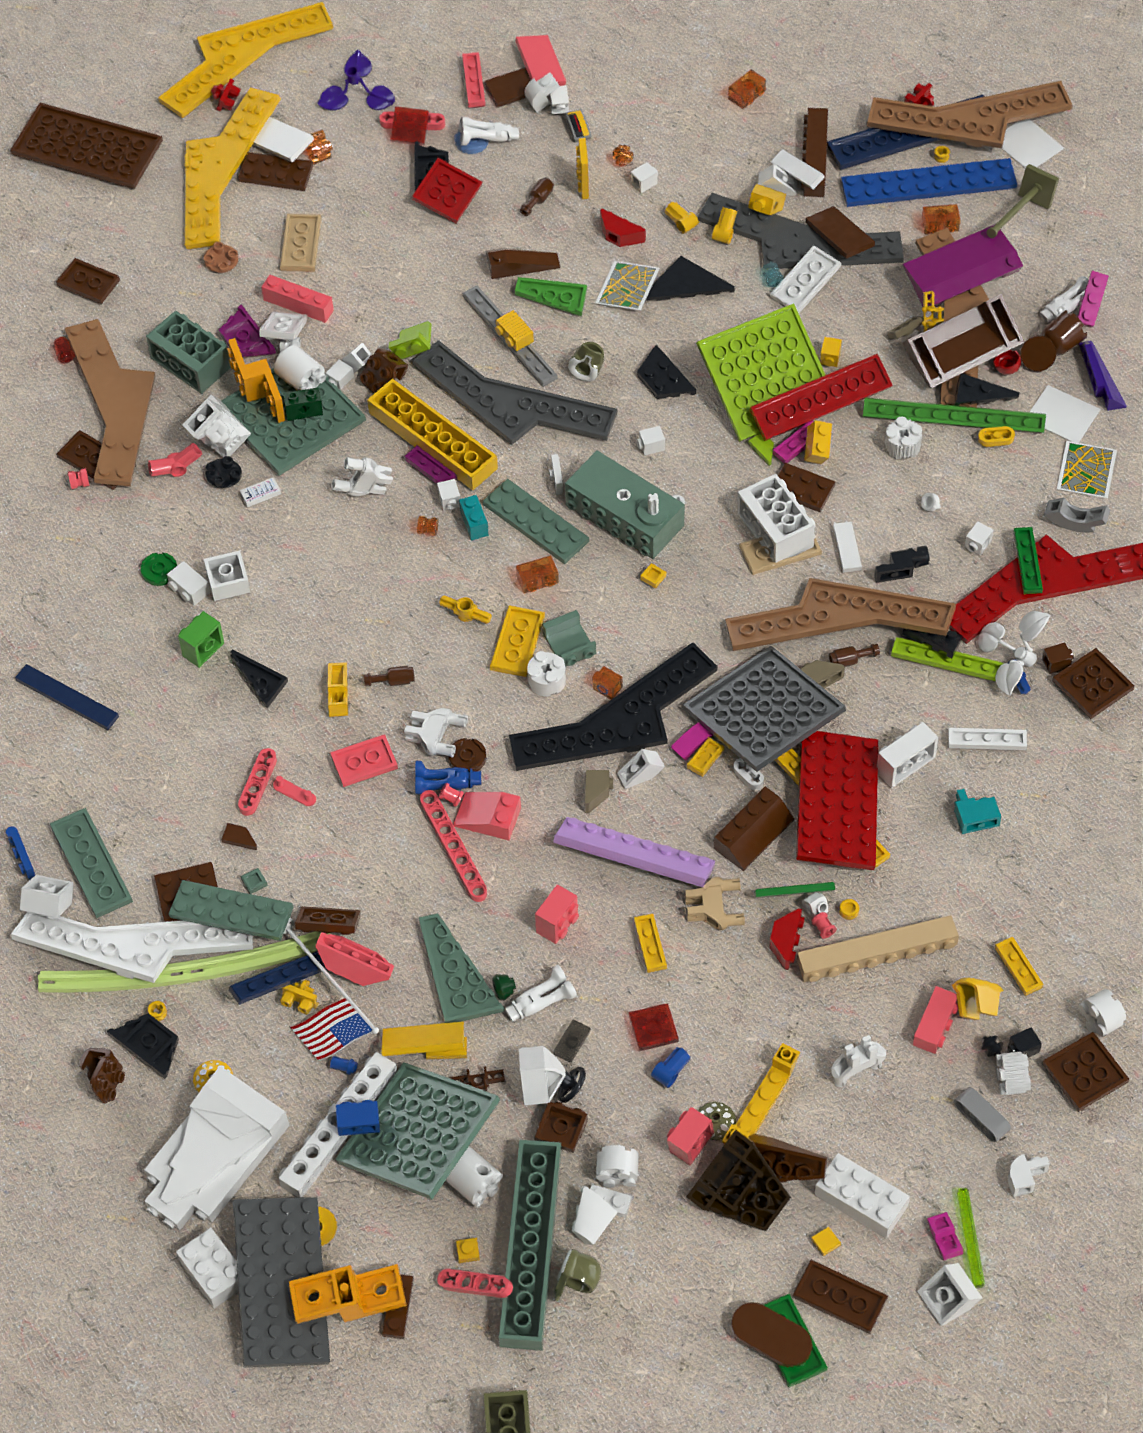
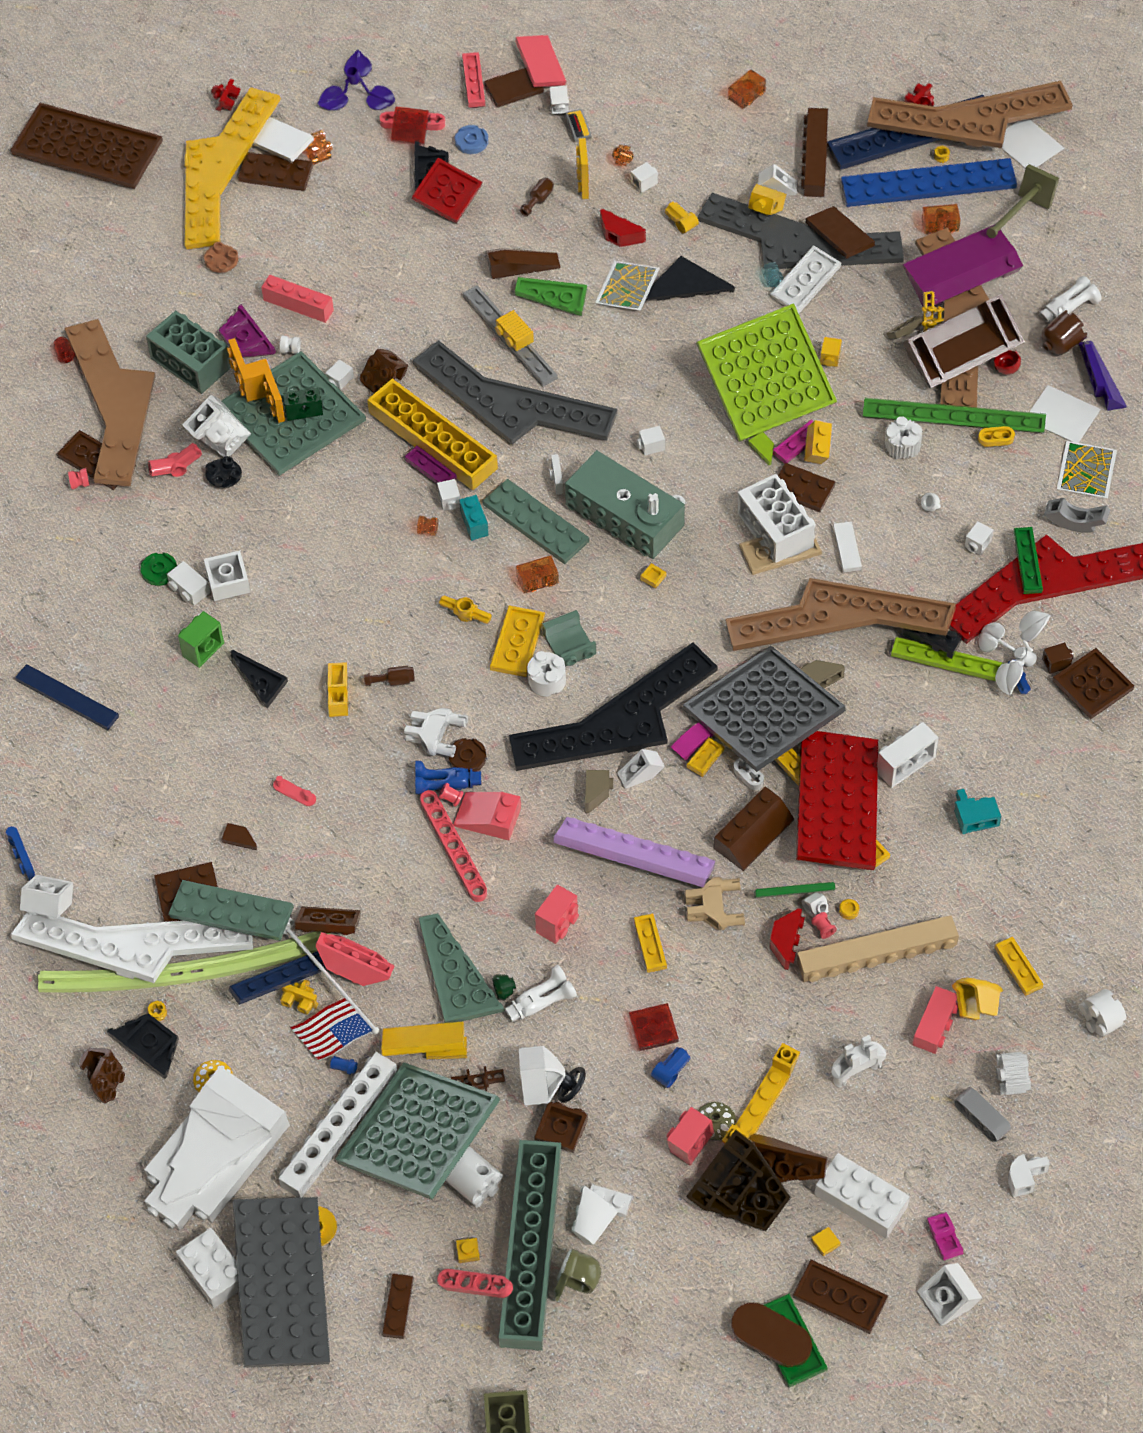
sand green plate [50,808,133,918] -> none
reddish brown plate [56,258,120,304] -> none
yellow piece [158,2,333,118] -> none
coral beam [238,748,277,816] -> none
white tile [240,477,281,507] -> none
sand green tile [241,868,268,894] -> none
white plate [260,311,307,341] -> none
white cylinder [274,345,326,391] -> none
tan tile [280,214,322,272] -> none
light orange bracket [289,1264,407,1324] -> none
coral plate [330,734,398,787] -> none
white connector [331,457,393,497] -> none
blue brick [336,1100,380,1136] -> none
white brick [342,343,372,372] -> none
lime bracket [388,321,432,359] -> none
white piece [459,116,519,146] -> none
white brick [525,72,560,113] -> none
clear smoke plate [553,1019,591,1063] -> none
olive piece [568,342,604,382] -> none
clear orange brick [592,666,623,699] -> none
white brick [596,1145,639,1188] -> none
black wing [637,345,696,399] -> none
yellow piece [712,207,738,244] -> none
red plate [749,353,893,441] -> none
white tile [771,149,825,189] -> none
reddish brown piece [829,644,880,667] -> none
black plate [874,545,930,583] -> none
white plate [948,728,1027,750] -> none
black wing [954,373,1020,406] -> none
clear neon green axle [957,1188,985,1288] -> none
black wheel [981,1035,1003,1057] -> none
black brick [1008,1027,1042,1058] -> none
reddish brown tile [1021,335,1057,371] -> none
reddish brown plate [1042,1032,1130,1112] -> none
dark pink plate [1077,270,1109,327] -> none

